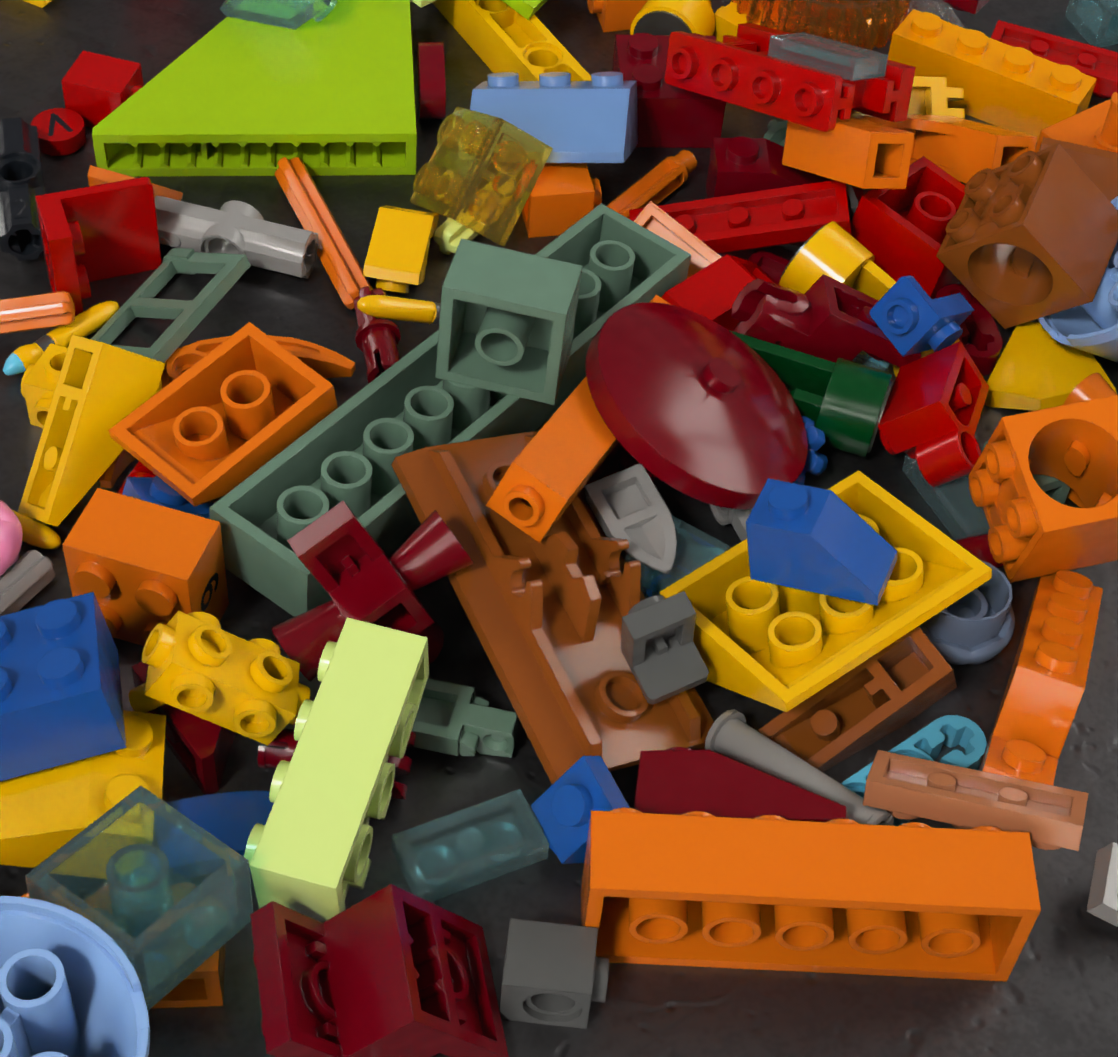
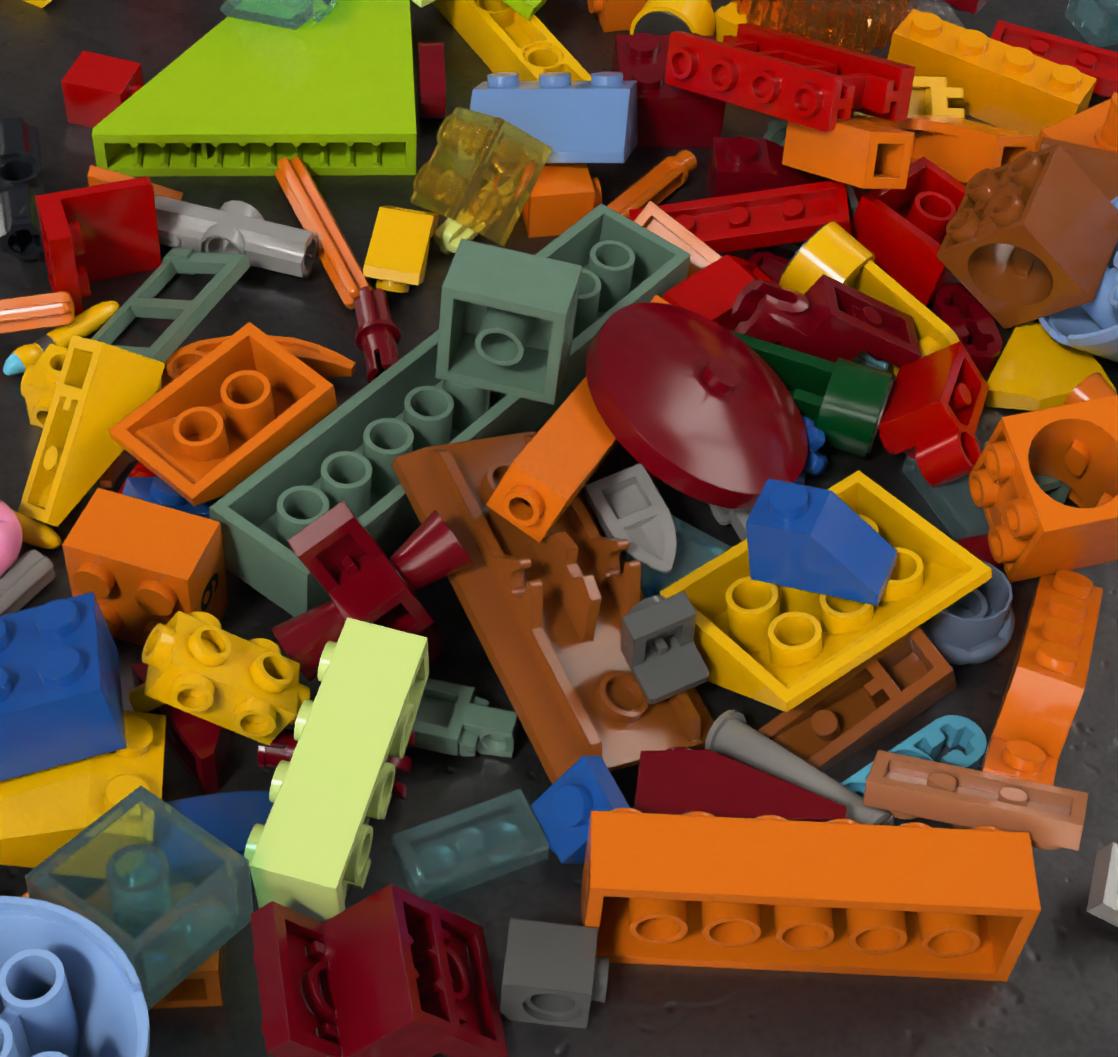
red tile [31,108,86,156] -> none
yellow piece [357,295,441,324] -> none
clear light blue tile [768,32,888,81] -> none
blue bracket [869,275,974,357] -> none

